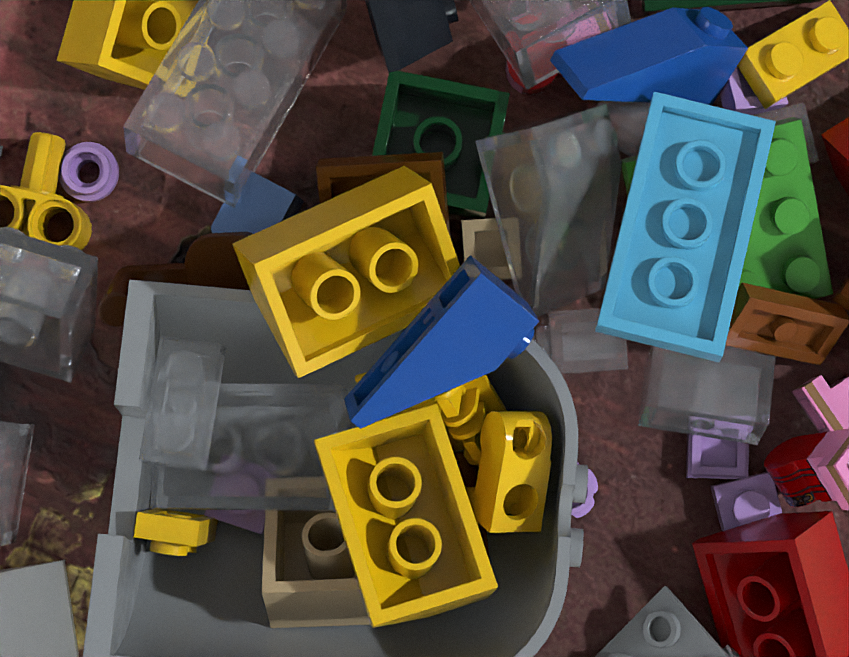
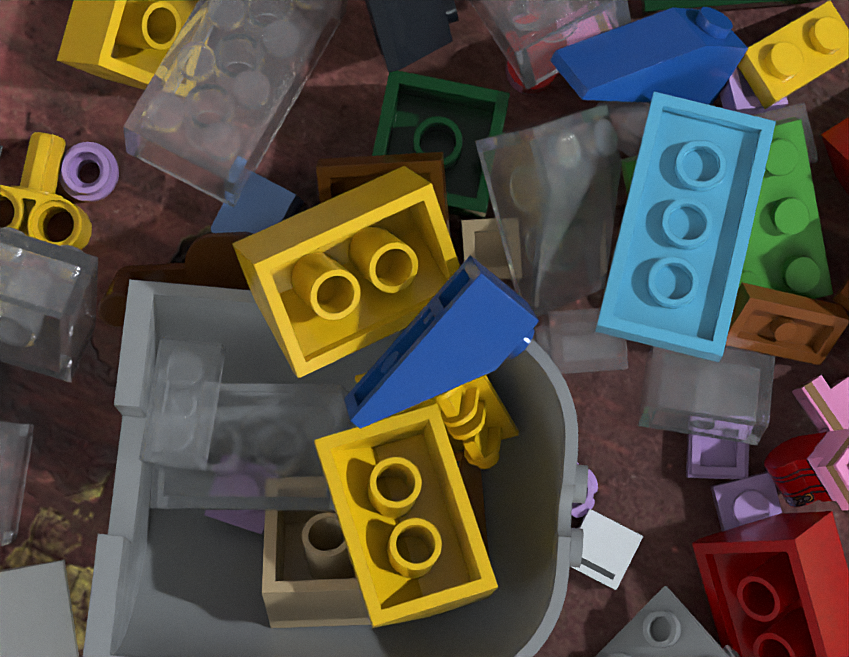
yellow plate [133,508,218,556] -> none
yellow leg [466,411,552,533] -> none
none -> white tile [572,509,643,590]

